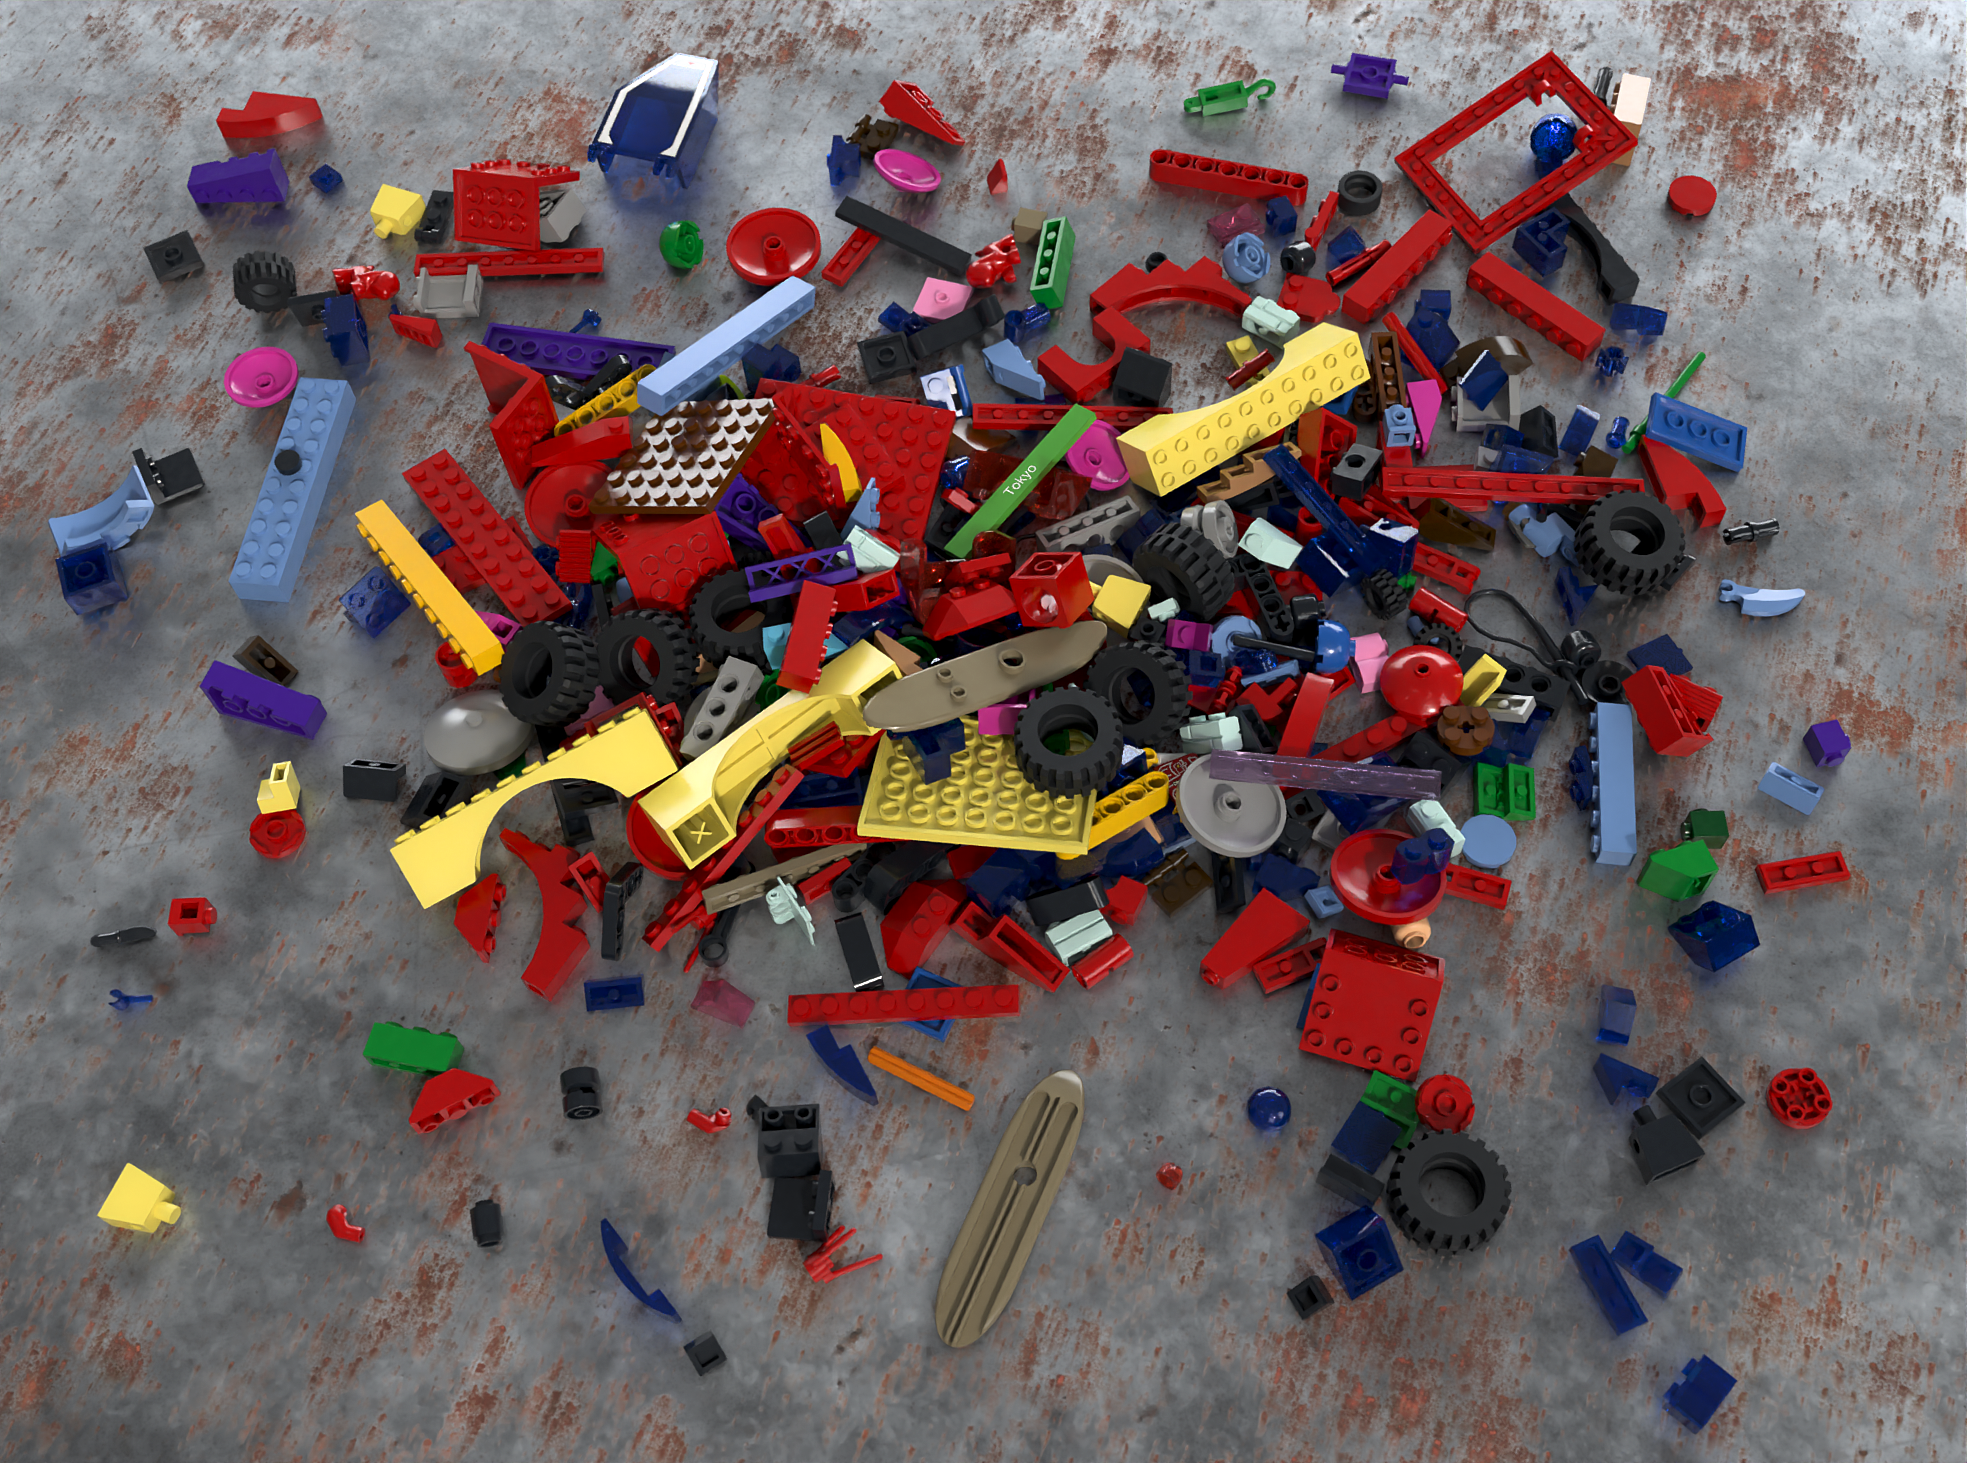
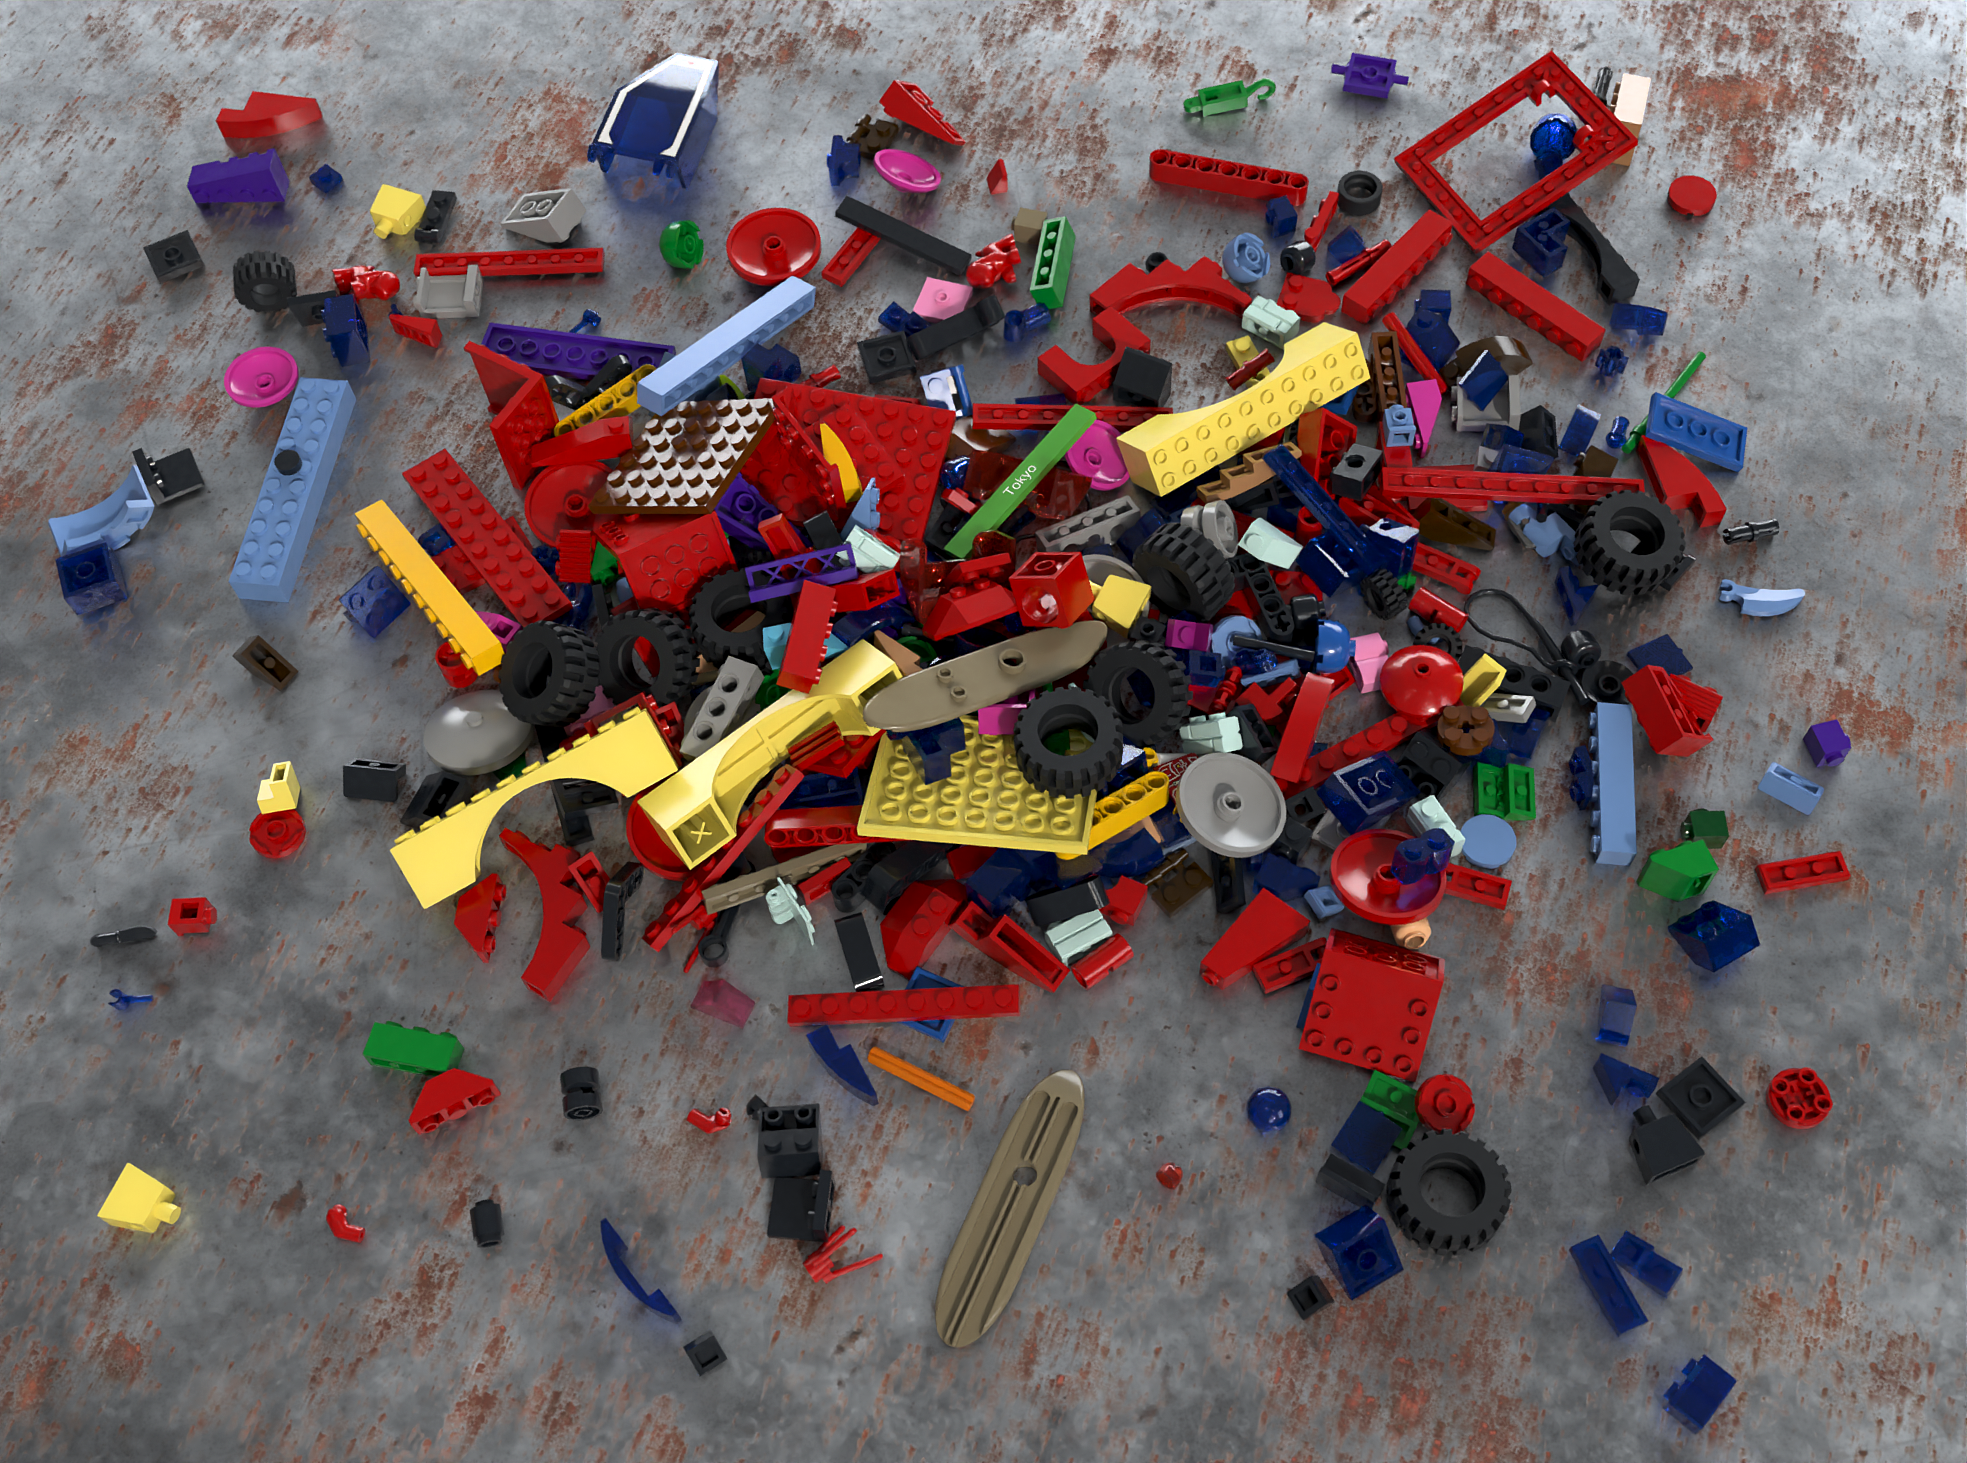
dark purple wedge [199,660,327,740] -> none
red bracket [453,159,580,251] -> none
clear blue slope [584,974,645,1012] -> none
medium blue slope [982,339,1046,401] -> none
light aqua plate [1148,598,1180,622] -> none
clear pink plate [1207,203,1265,249] -> none
clear purple tile [1209,749,1441,801] -> none

